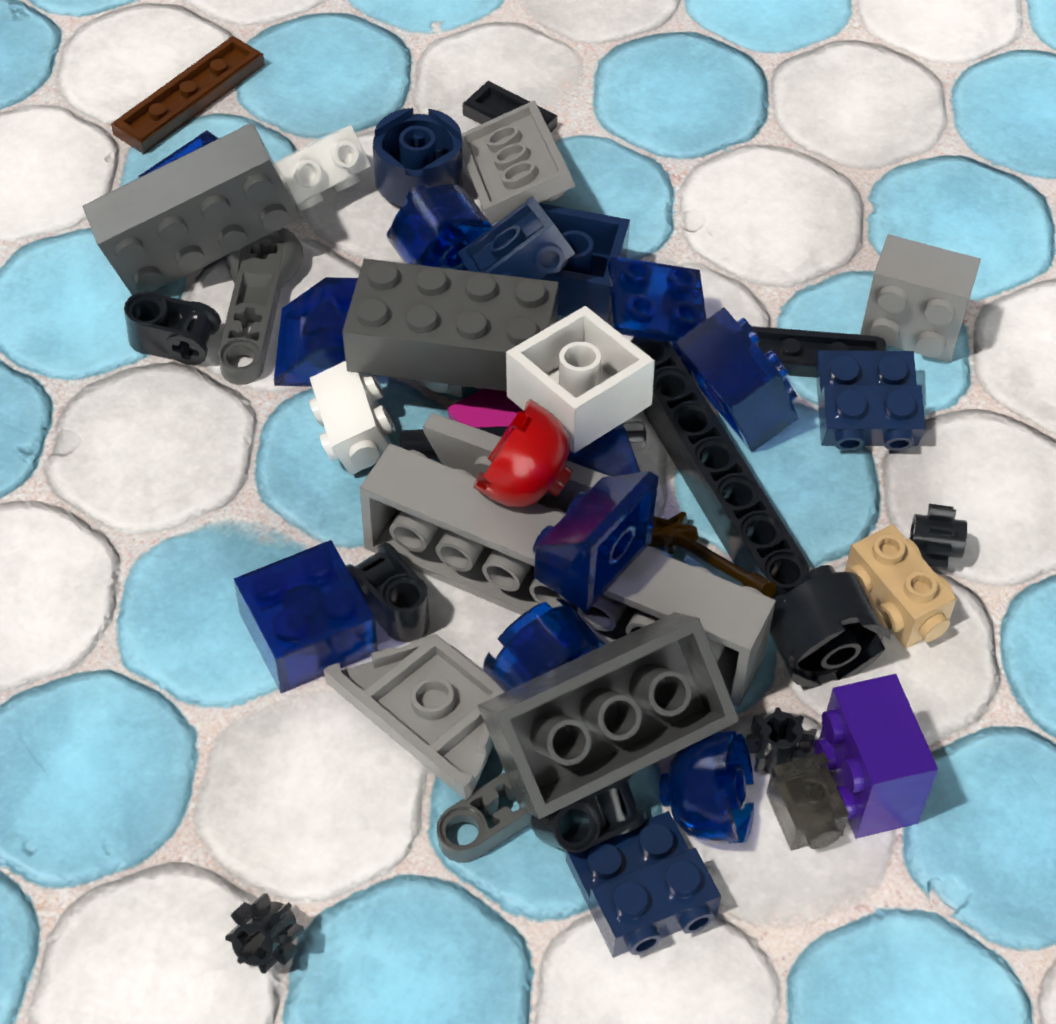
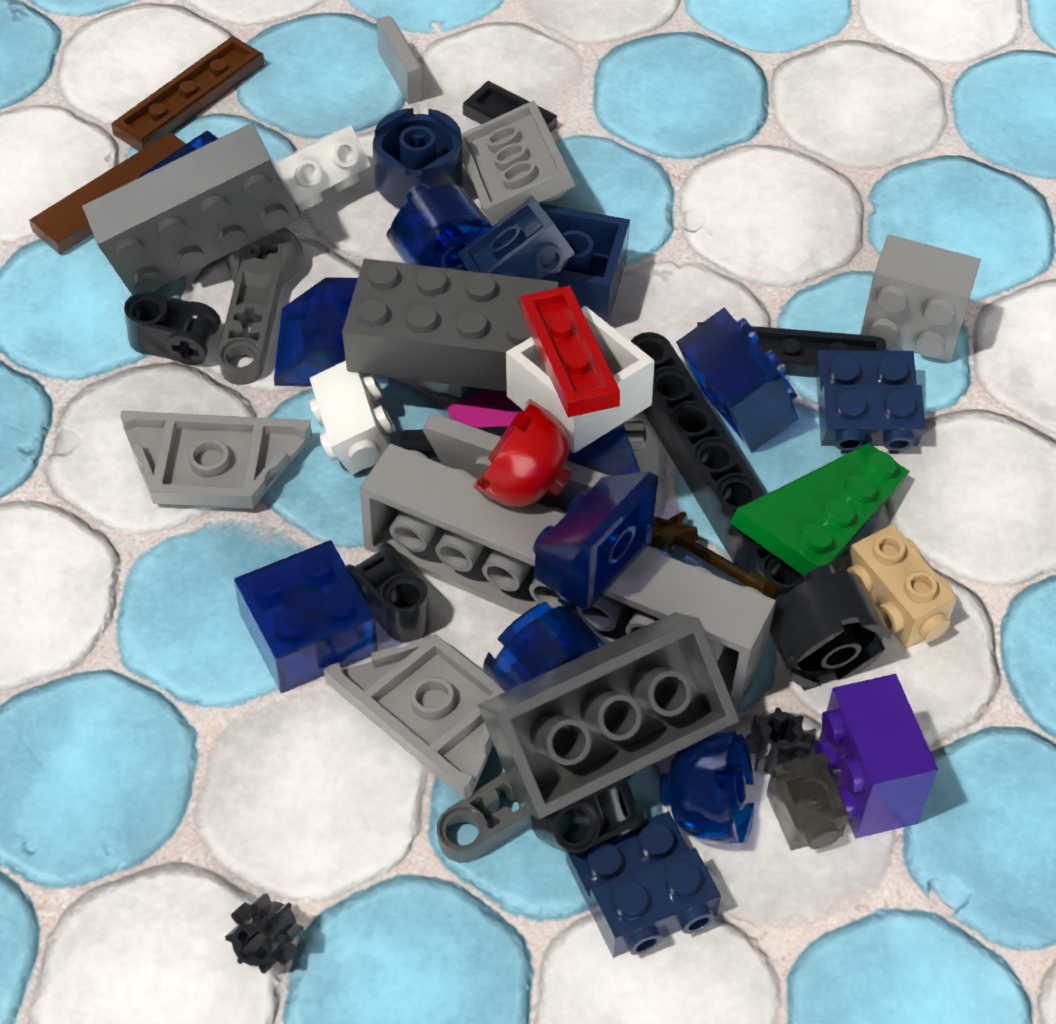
clear blue bracket [607,256,710,376] -> none
black gear [909,504,967,569] -> none
none -> reddish brown tile [29,132,195,254]
none -> light grey wing [120,411,312,509]
none -> light grey tile [376,16,423,105]
none -> red plate [520,285,620,418]
none -> green wing [729,443,910,577]

